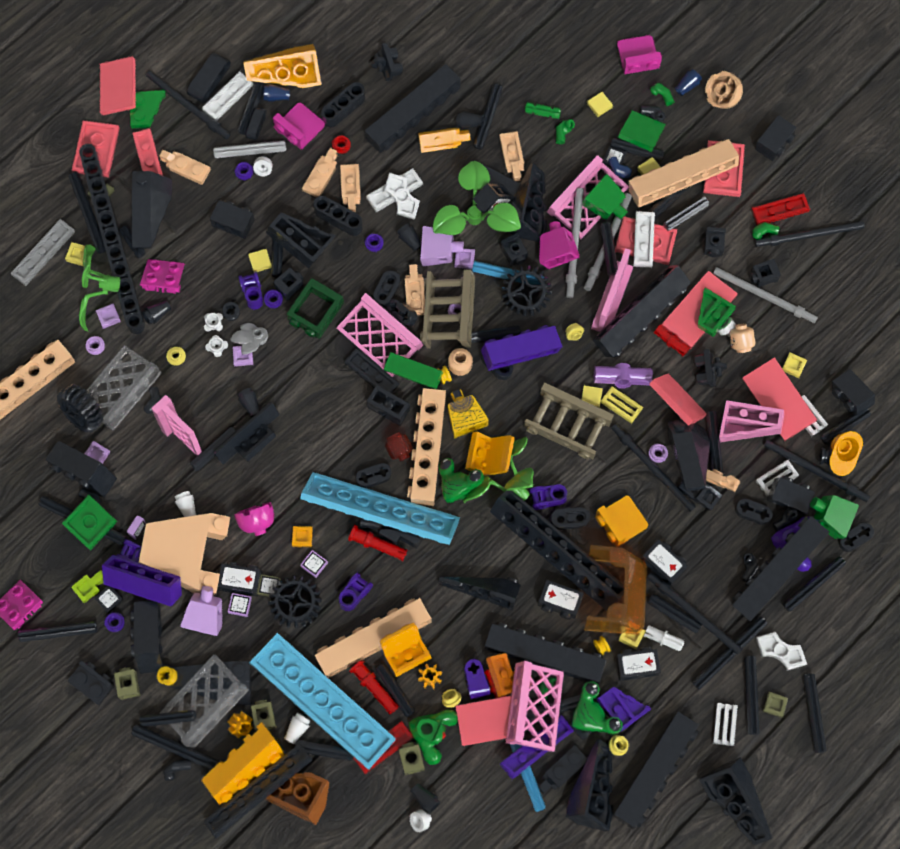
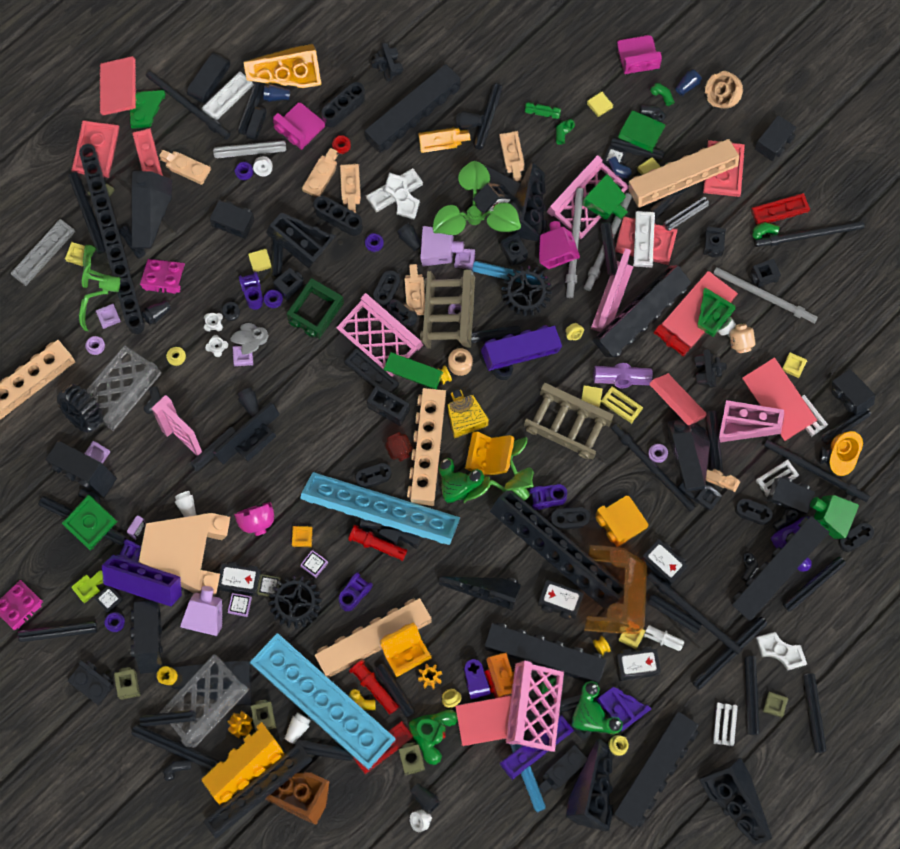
none -> yellow arm [349,689,376,710]

